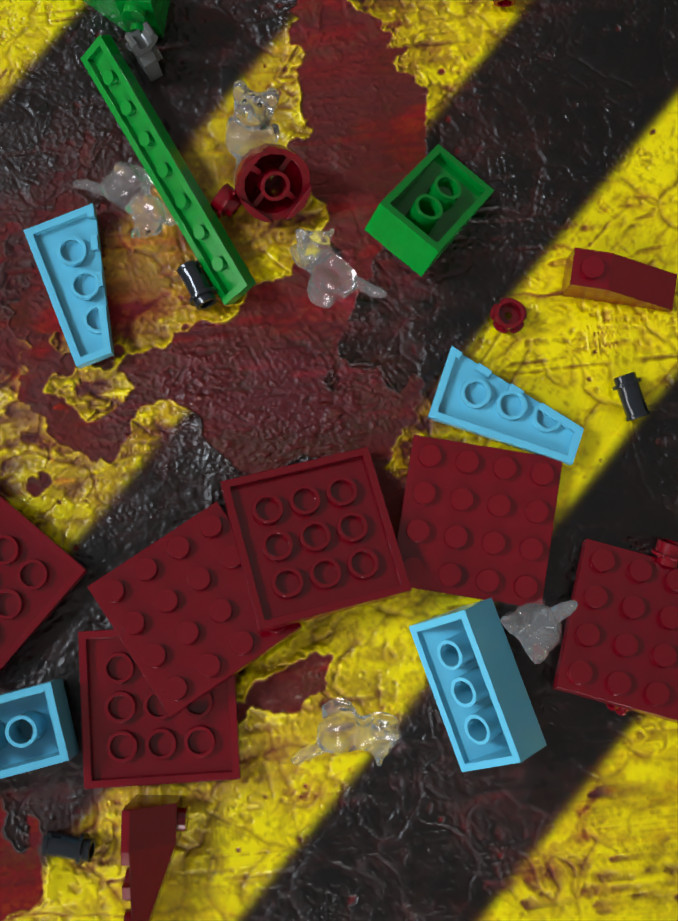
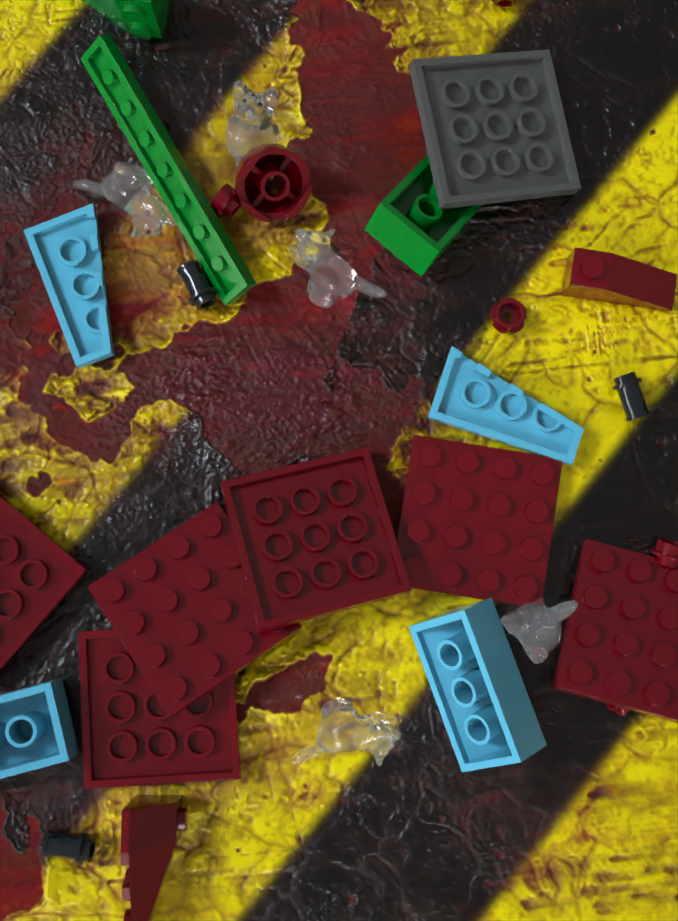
dark grey plate [125,22,163,83] -> none
none -> dark grey plate [409,49,581,209]

